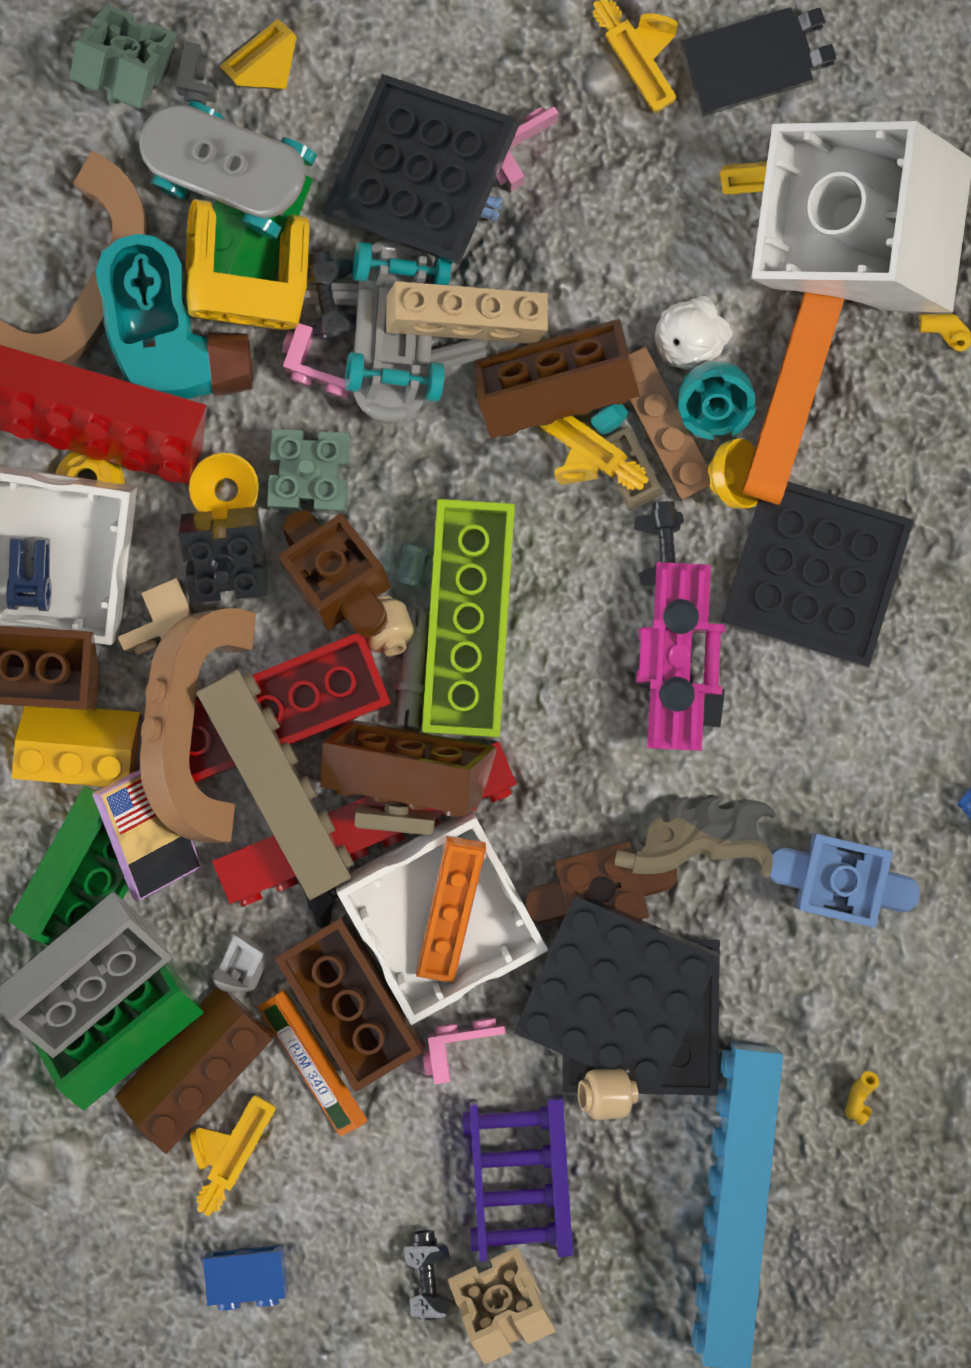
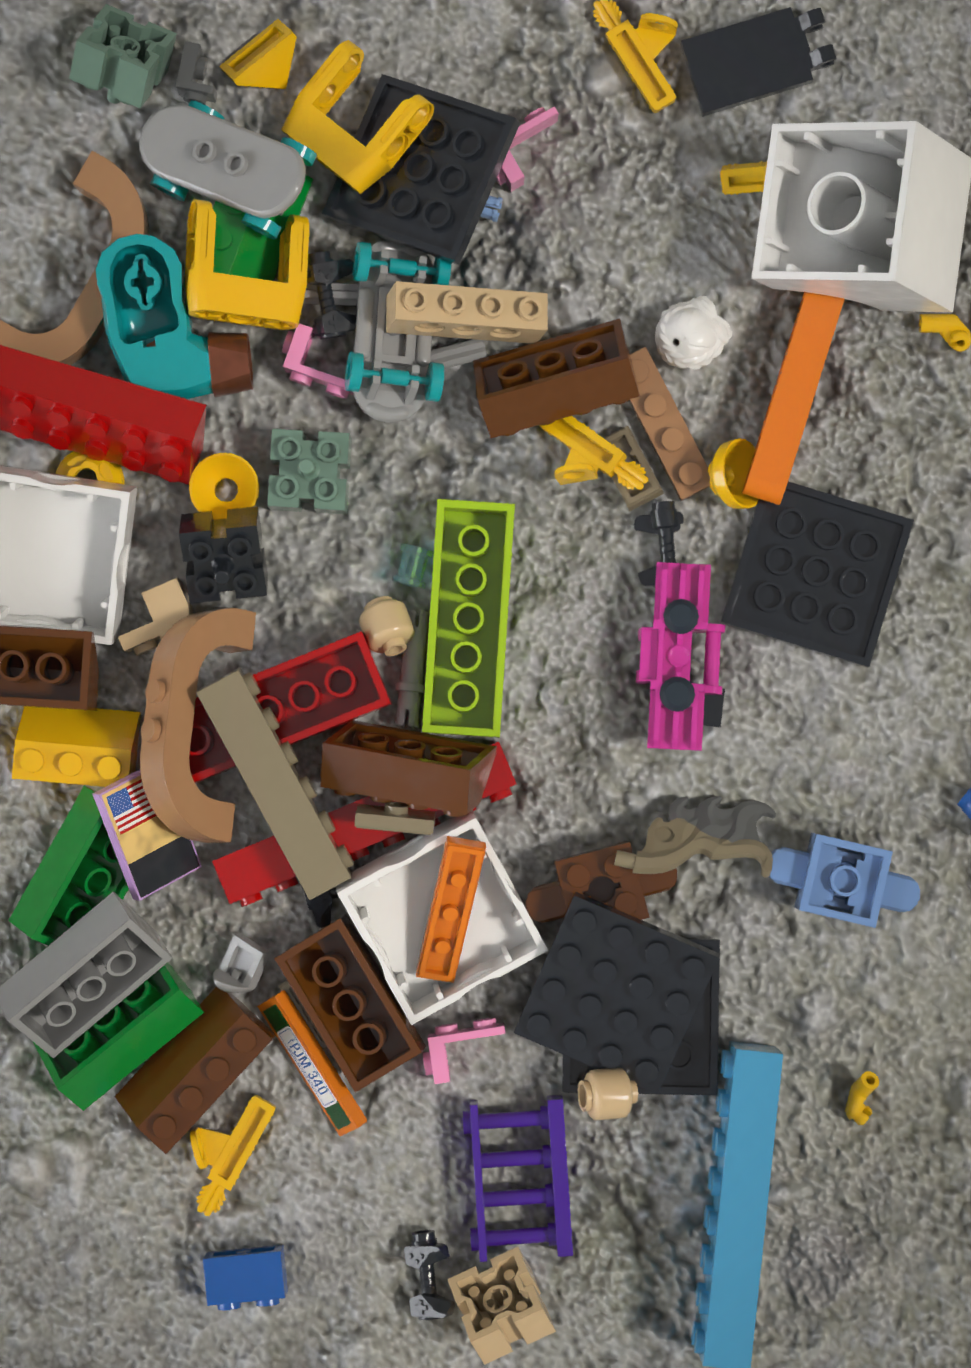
dark blue piece [6,537,52,612] -> none
reddish brown brick [277,510,391,638] -> none
teal tile [590,404,628,435] -> none
teal cylinder [678,361,755,440] -> none
none -> yellow connector [281,40,434,194]

